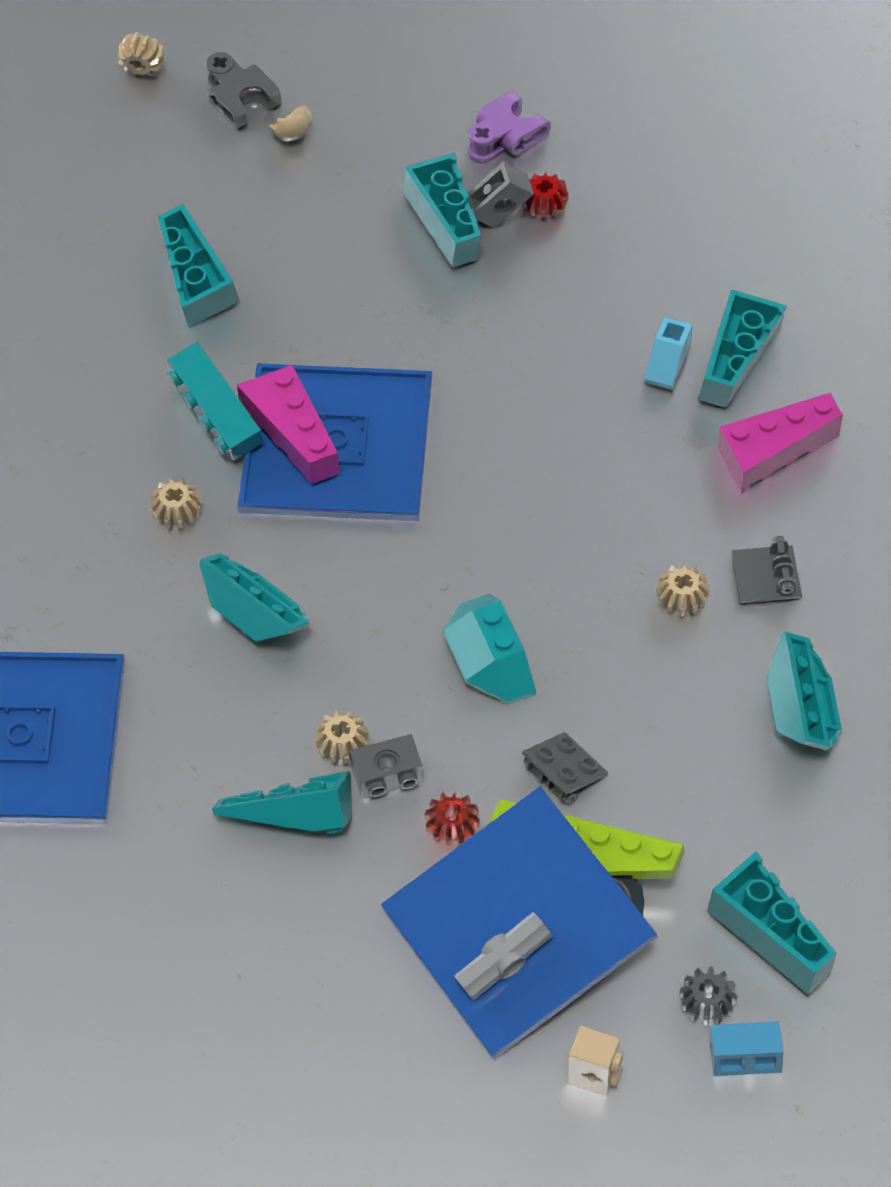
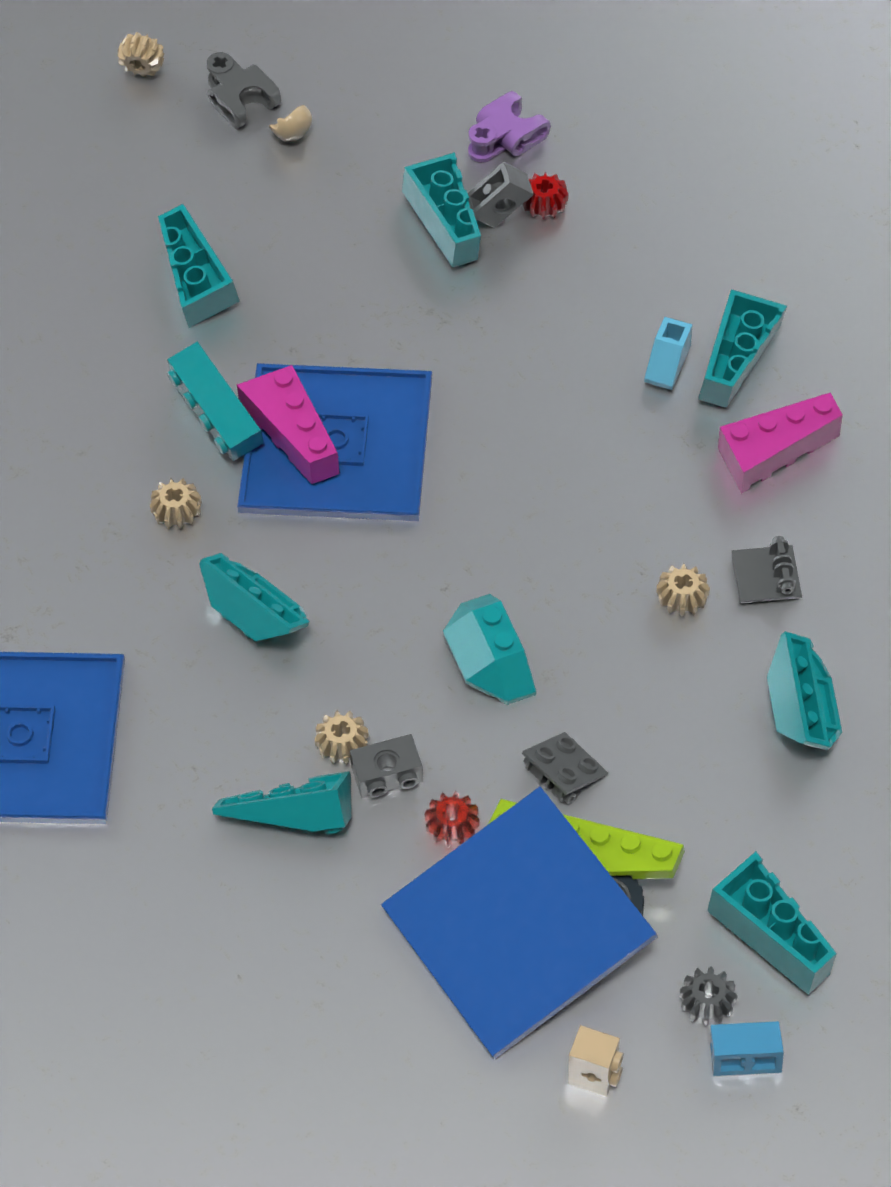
light grey piece [454,912,553,1001] -> none

